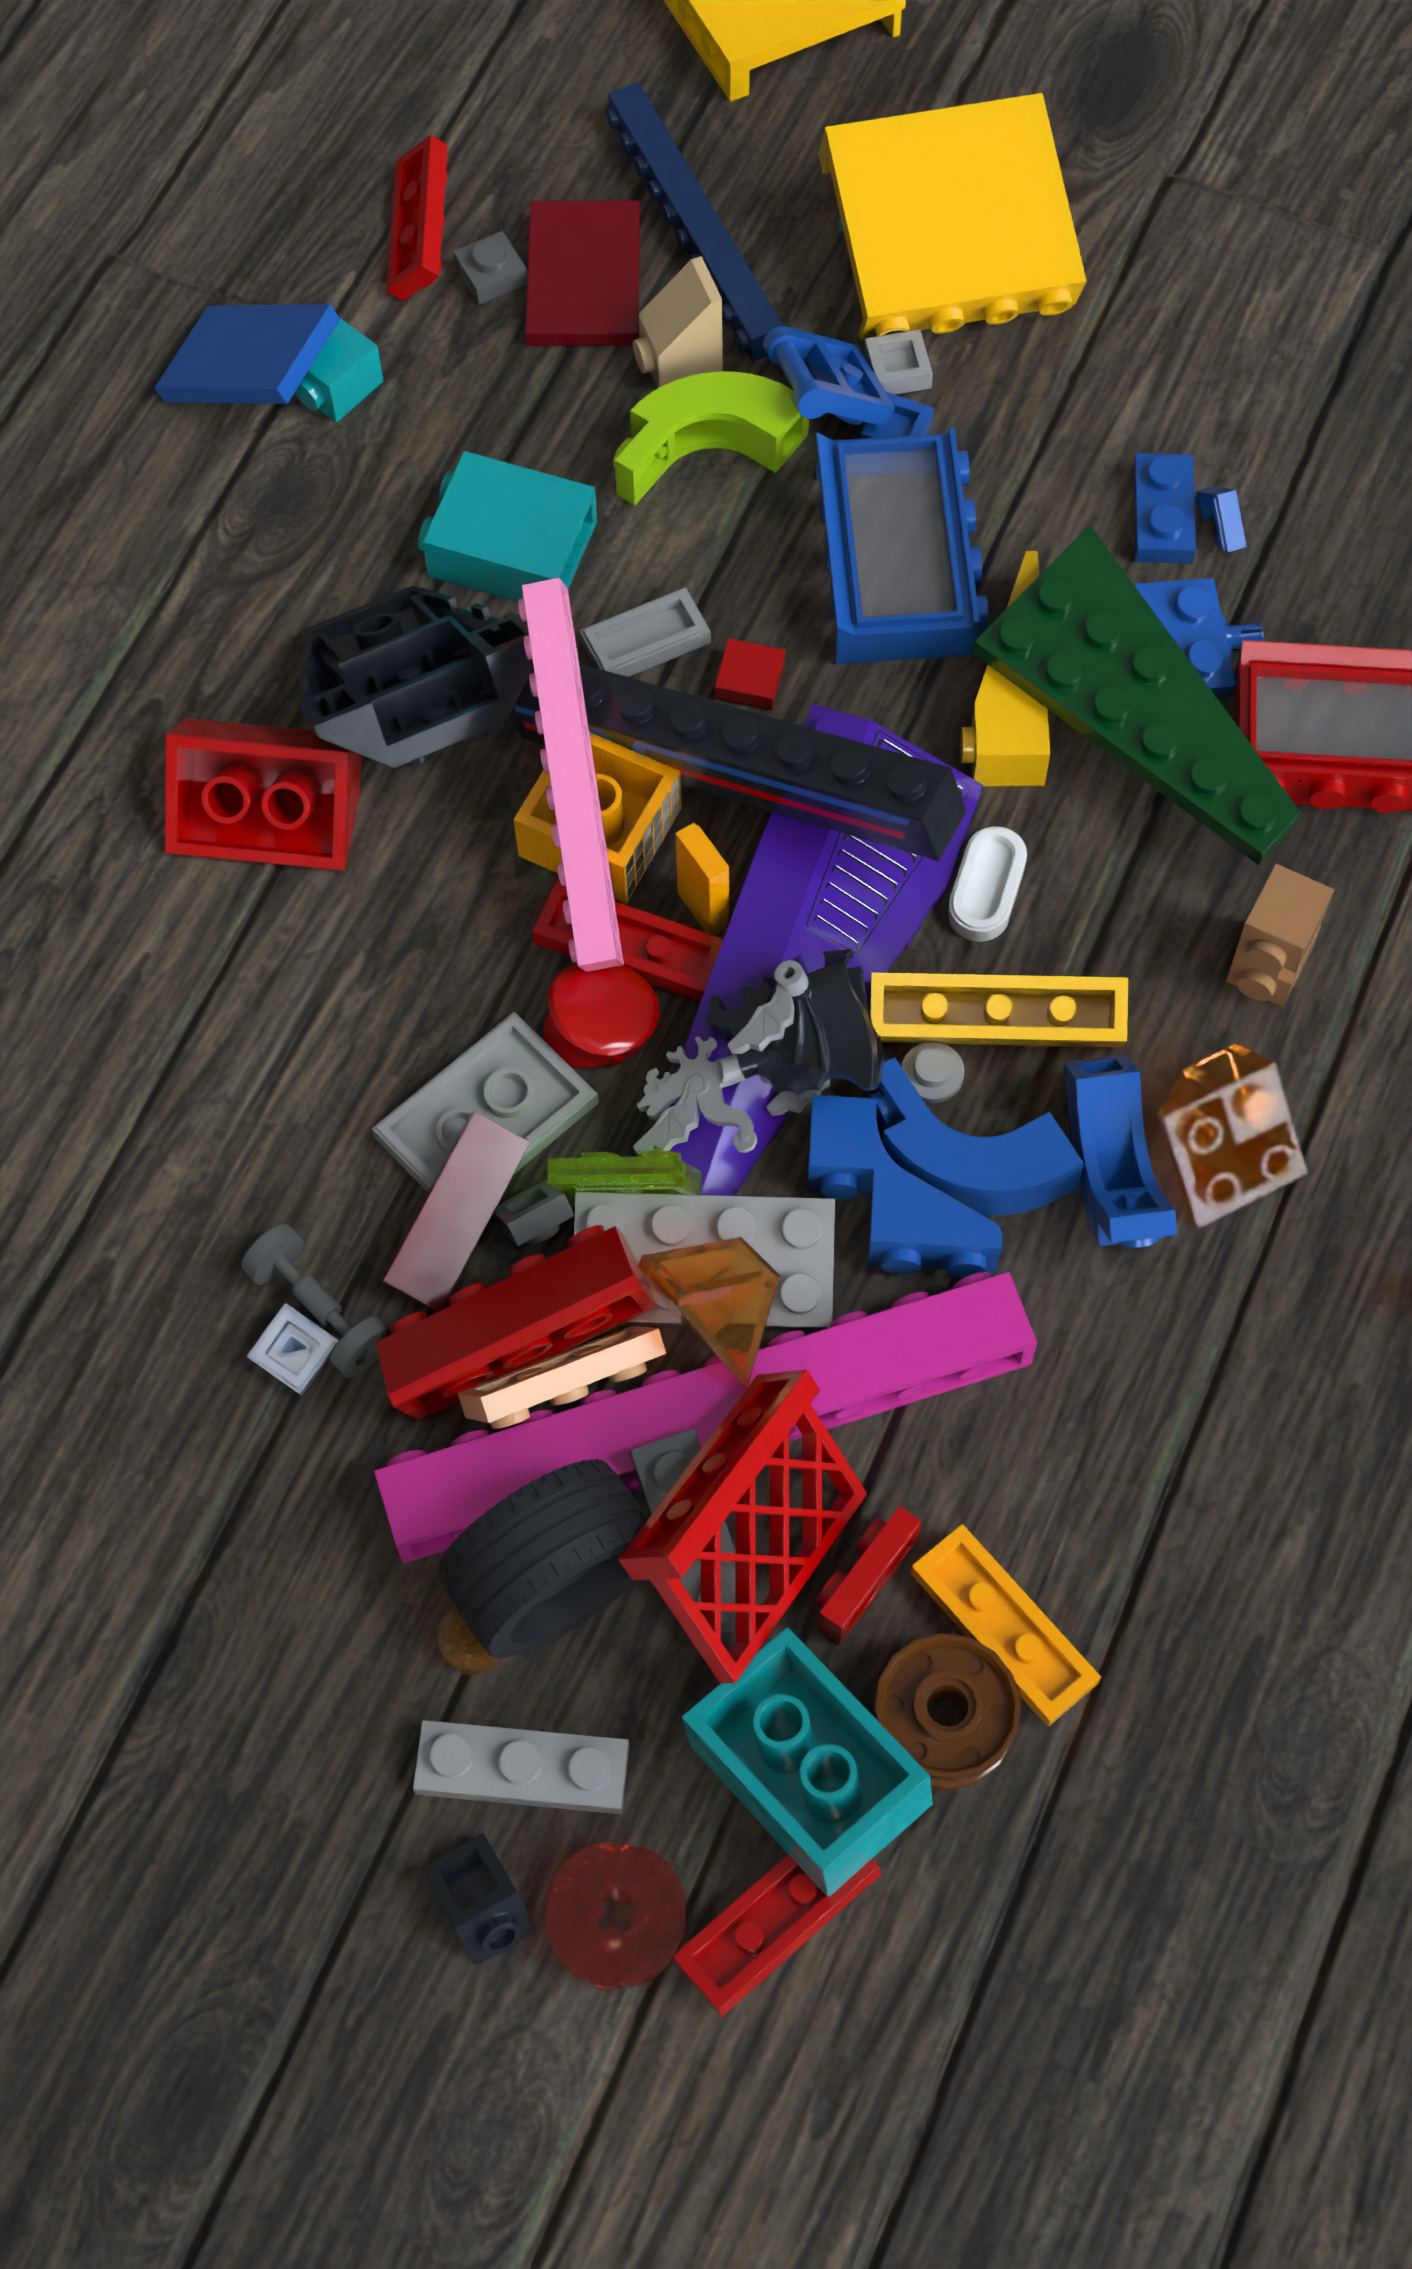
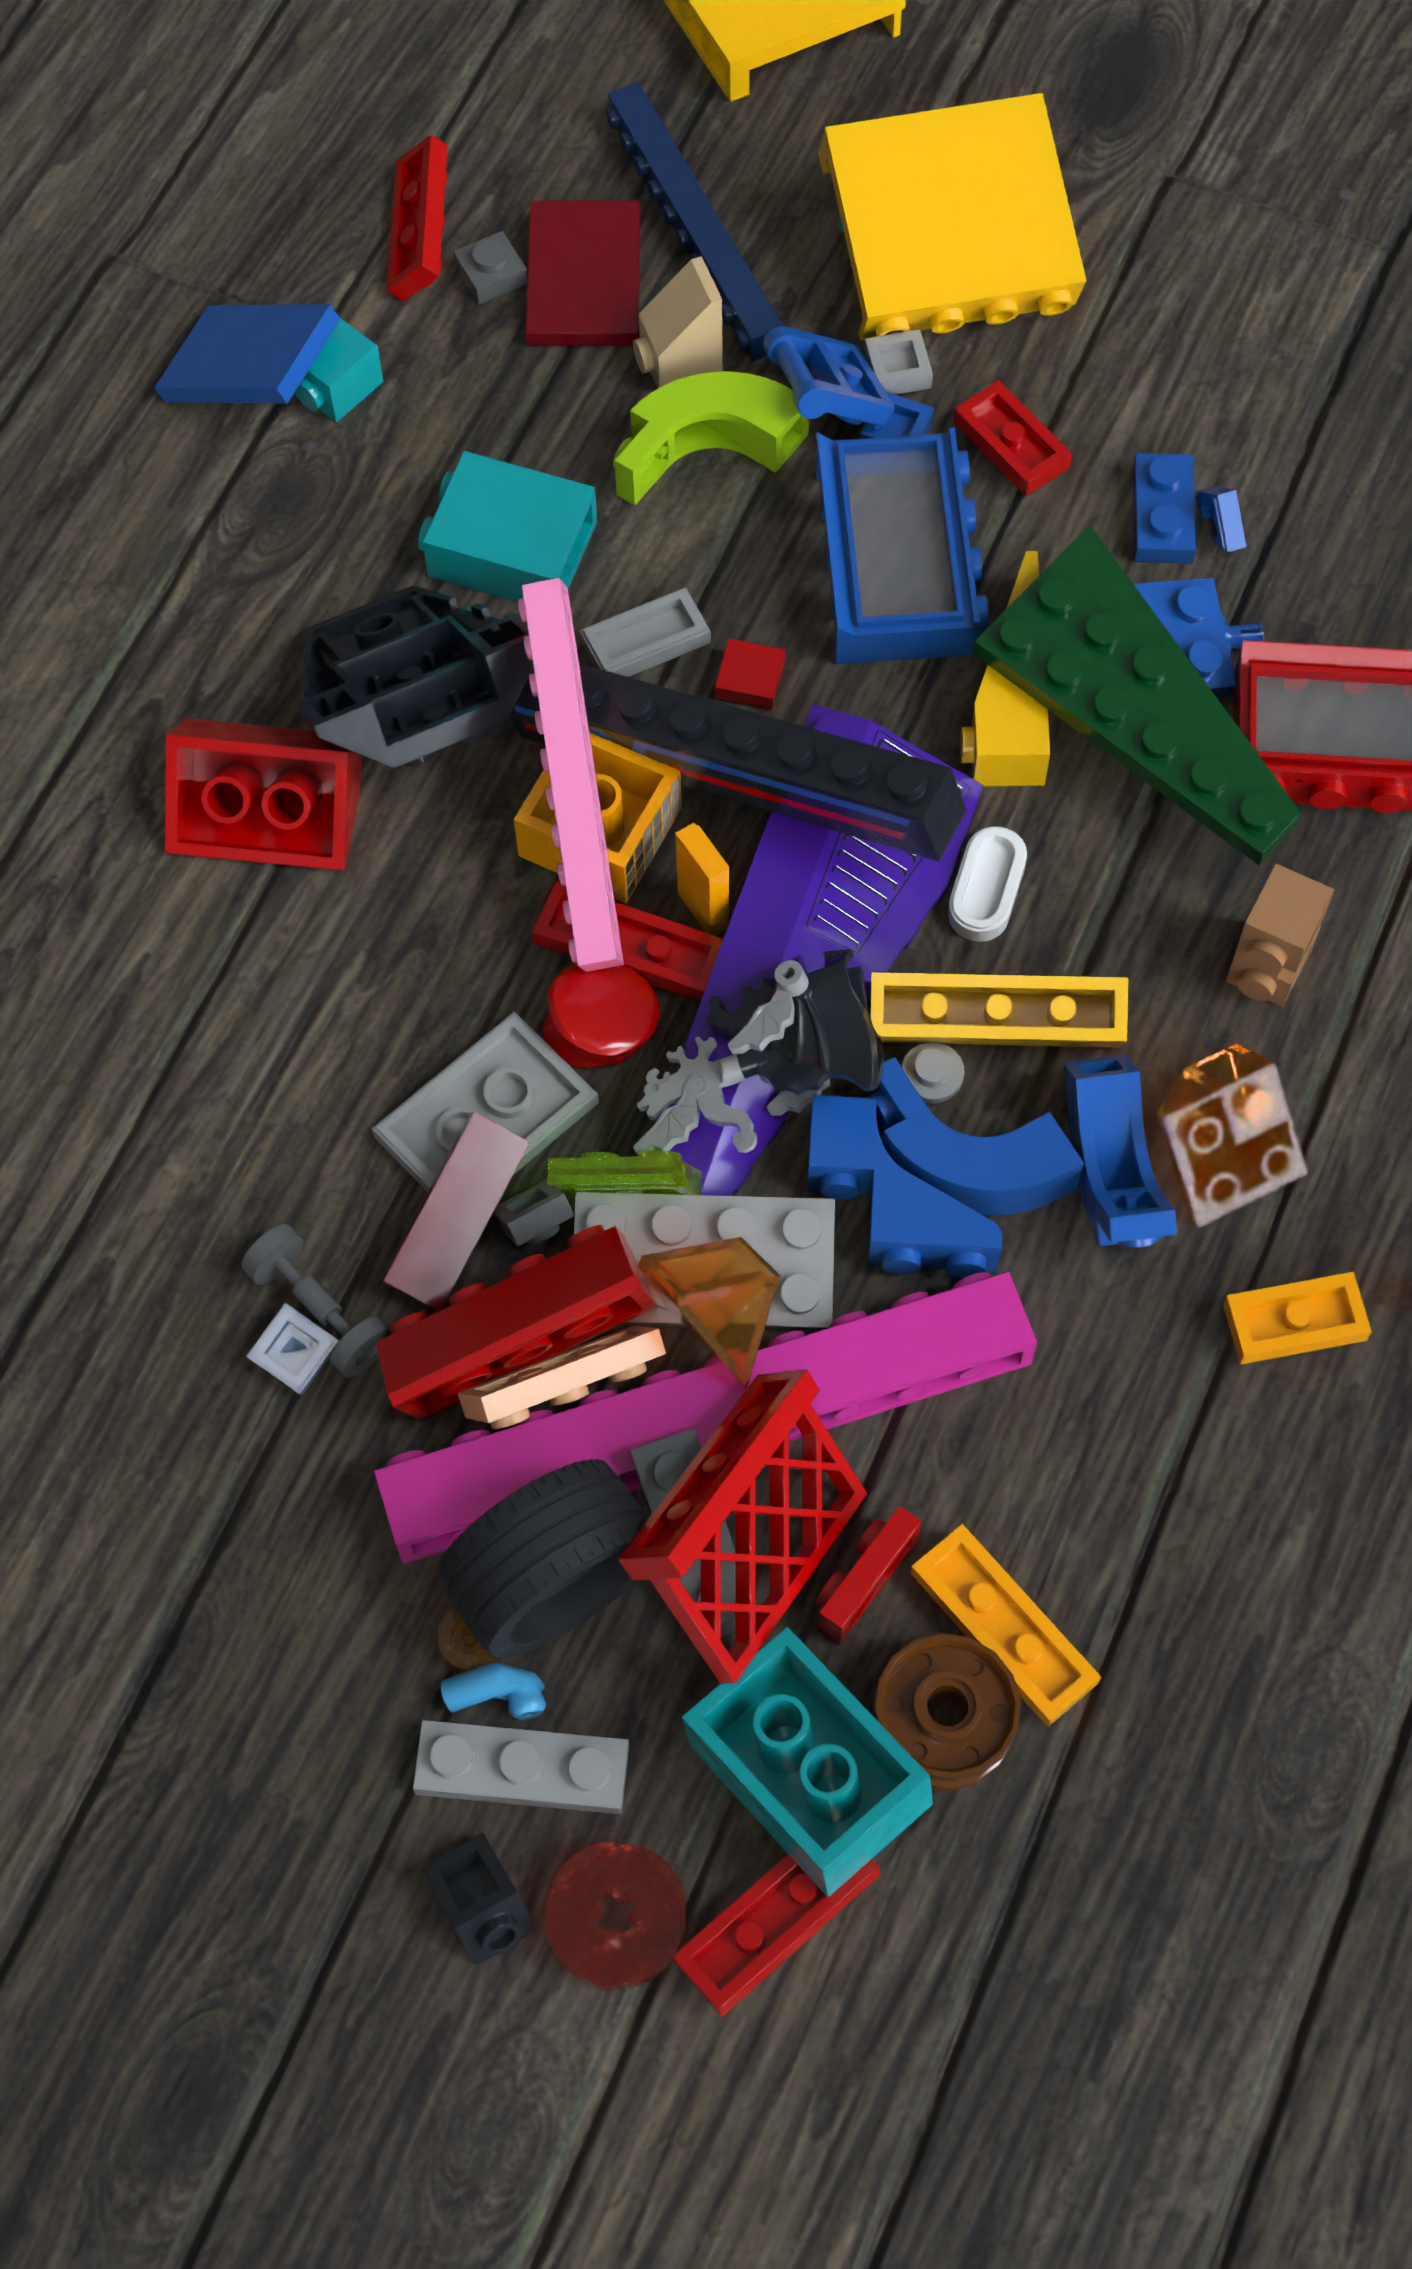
none -> dark azure arm [441,1662,546,1720]
none -> red plate [953,380,1072,496]
none -> light orange plate [1223,1272,1372,1365]

